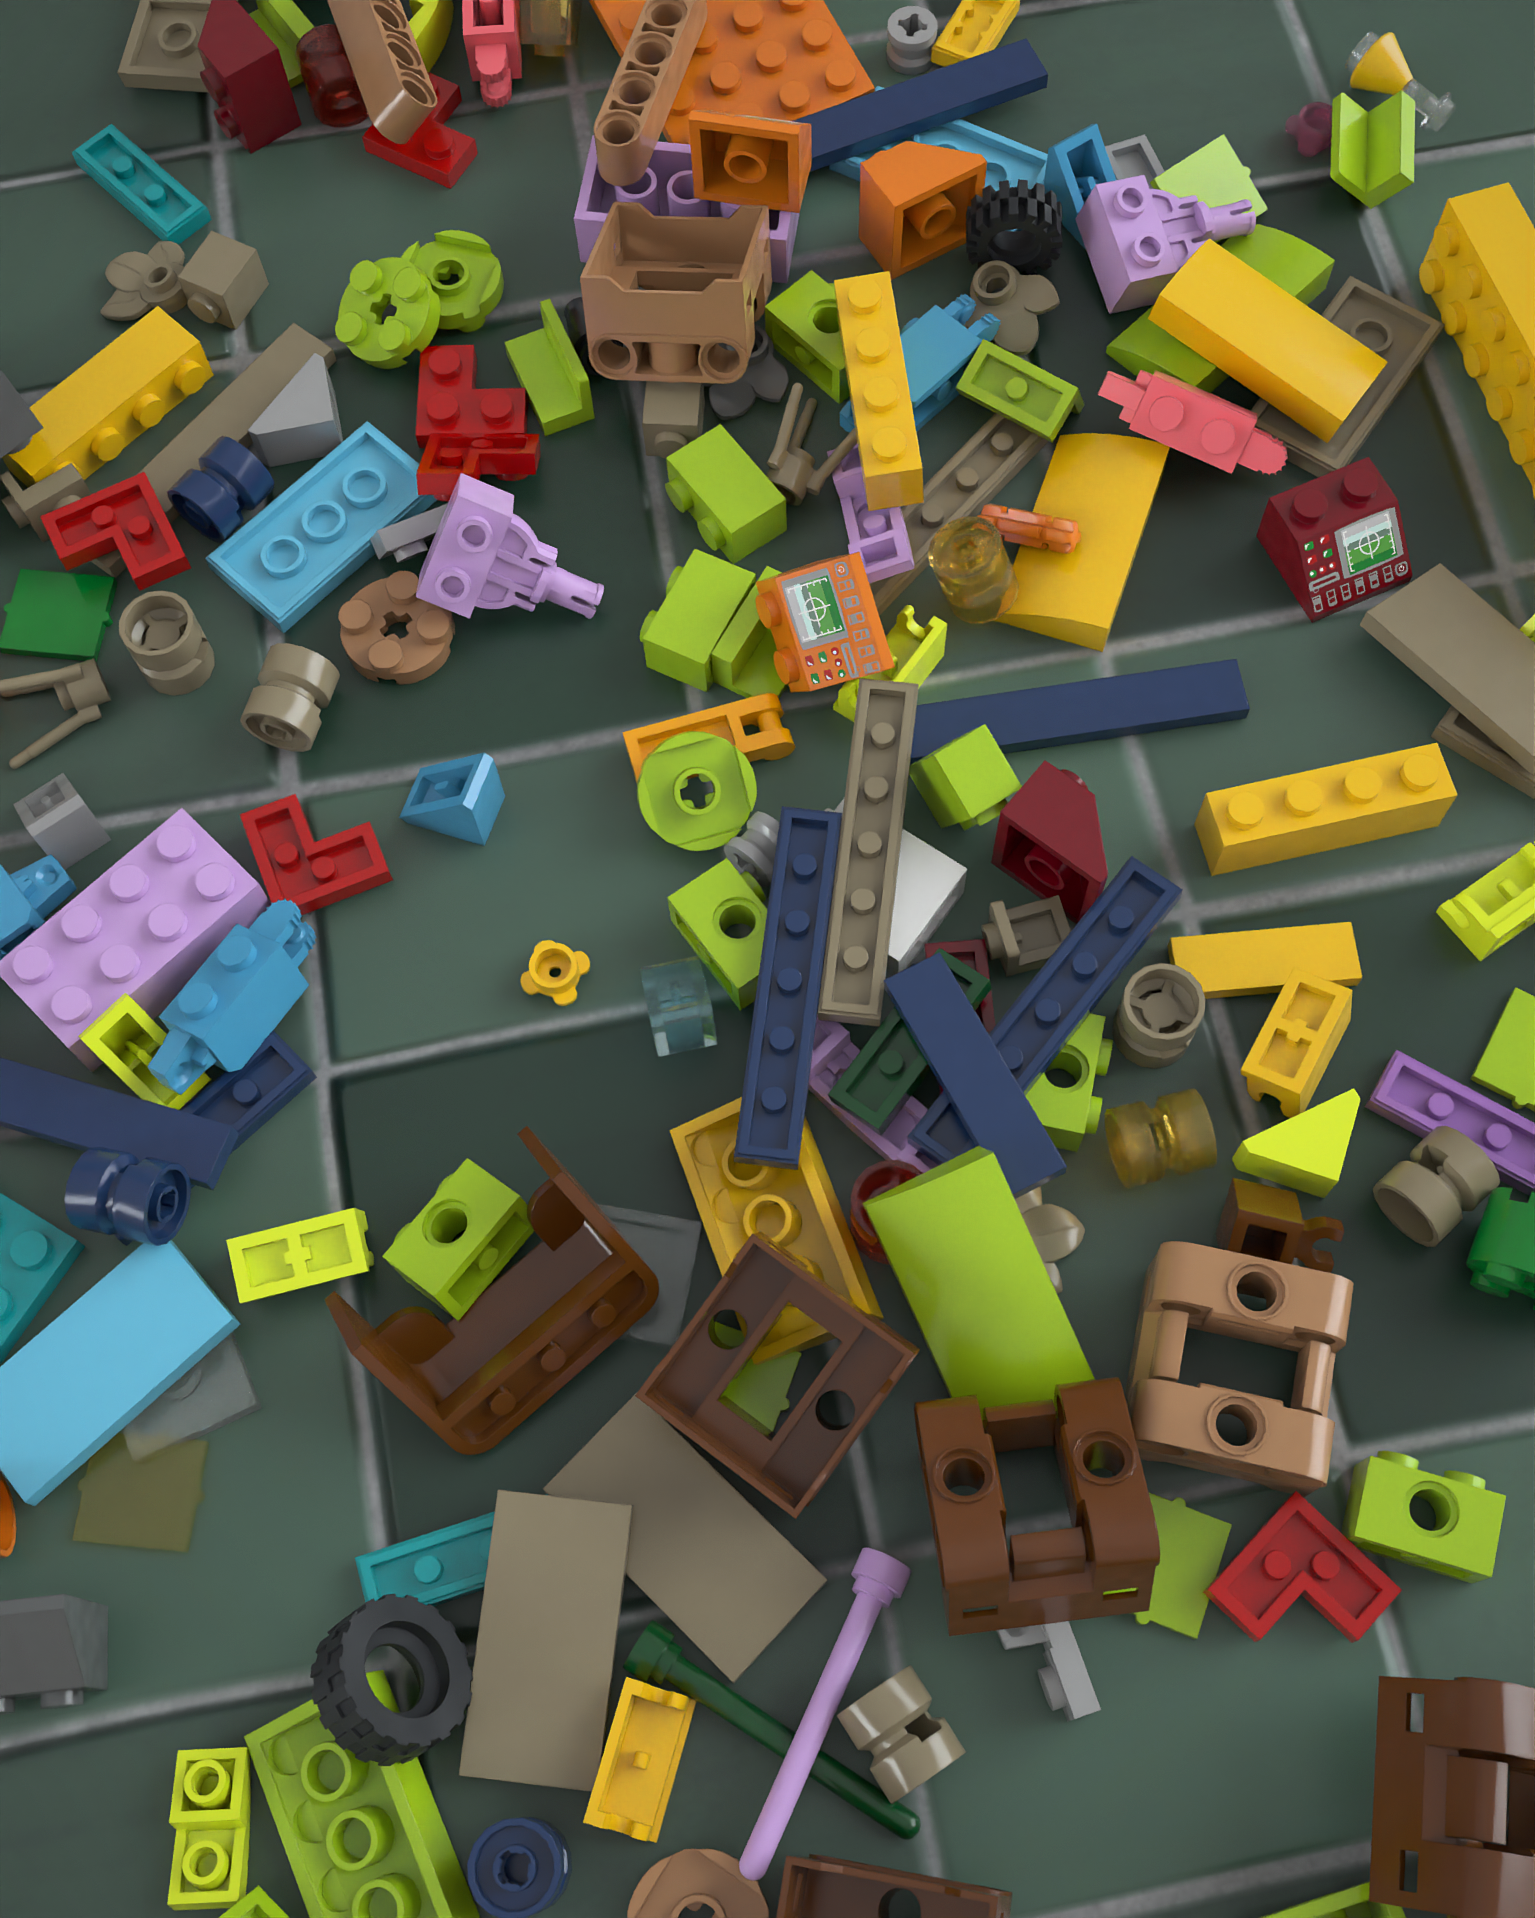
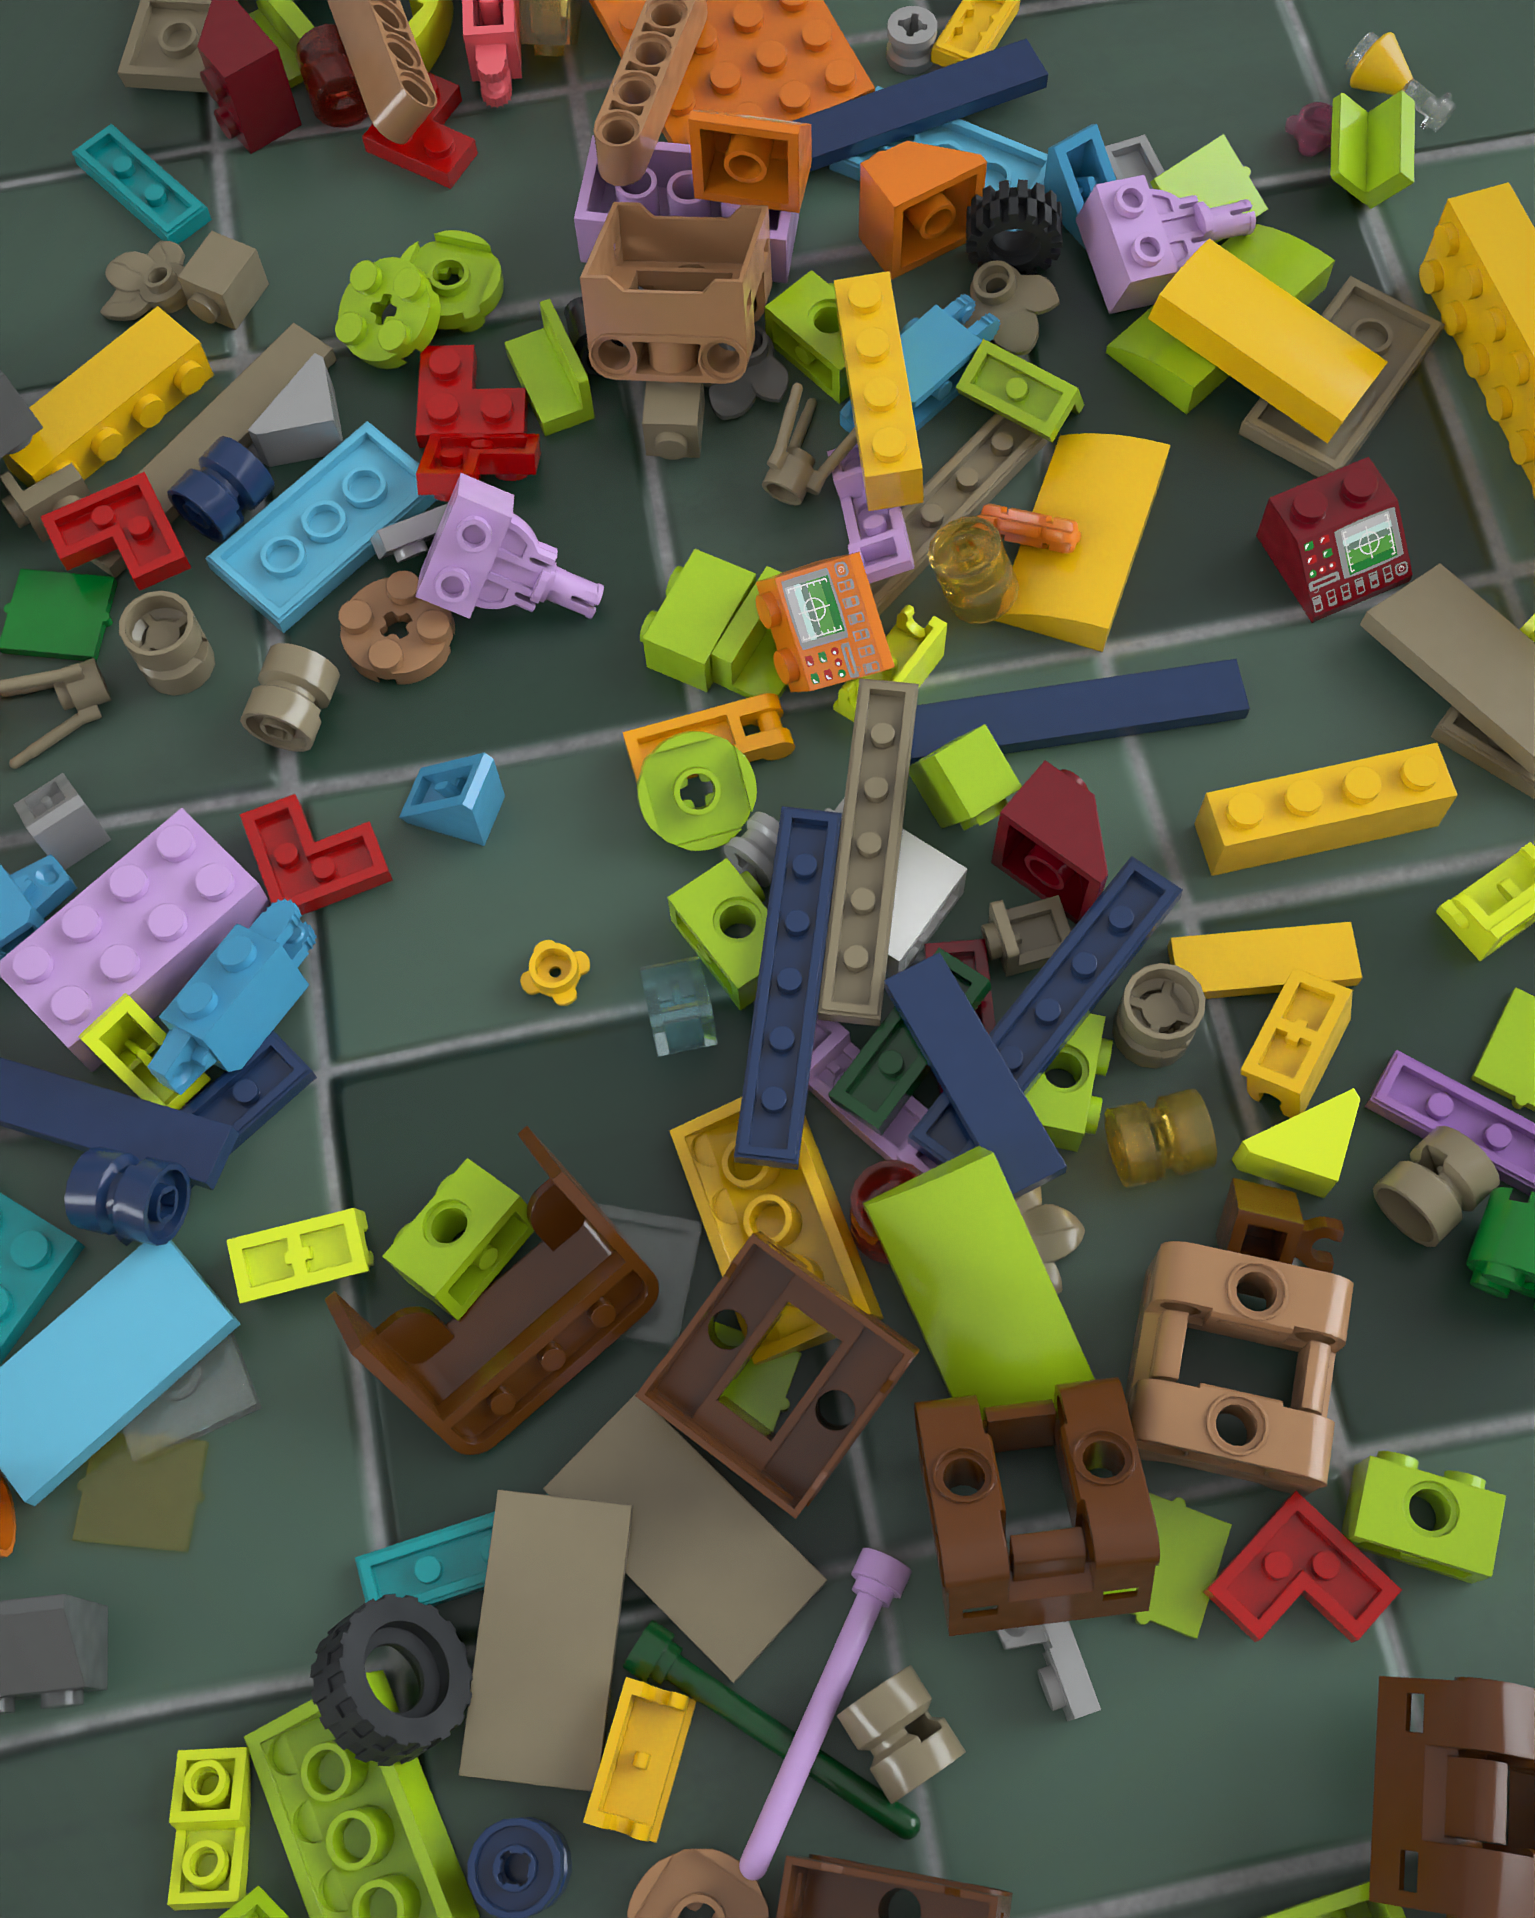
lime brick [665,424,787,564] -> none
coral hinge [1098,370,1288,475] -> none

